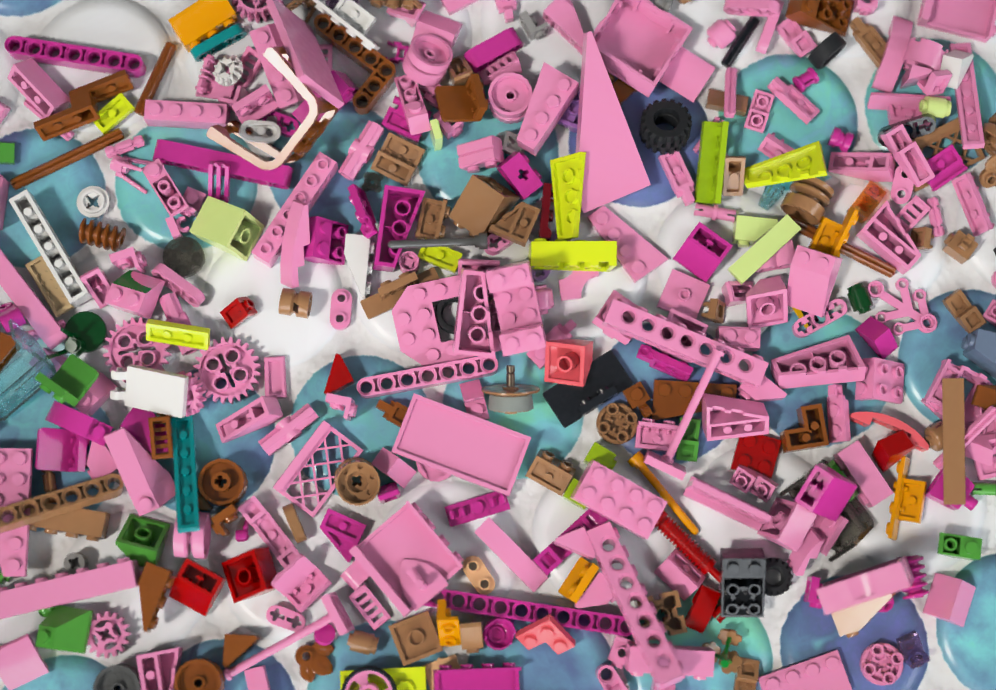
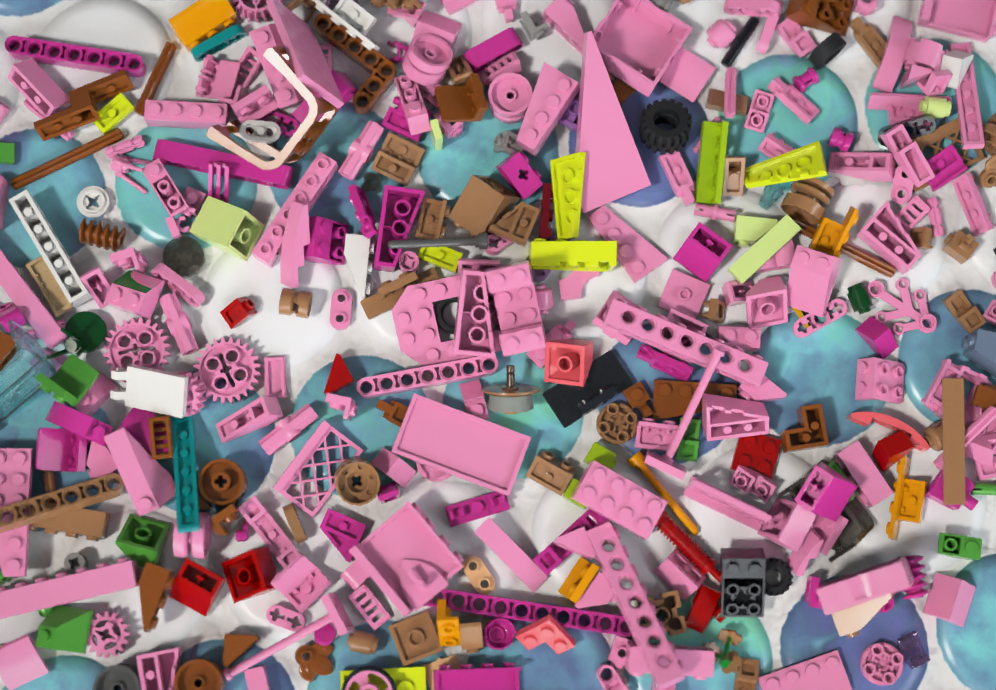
neon yellow plate [146,319,210,350] -> none
white gear [212,54,243,86] -> none
bright pink brick [456,135,504,173] -> none
bright pink wedge [771,335,866,389] -> none
bright pink hinge [827,384,851,443] -> none
clear orange slope [846,180,887,224] -> none

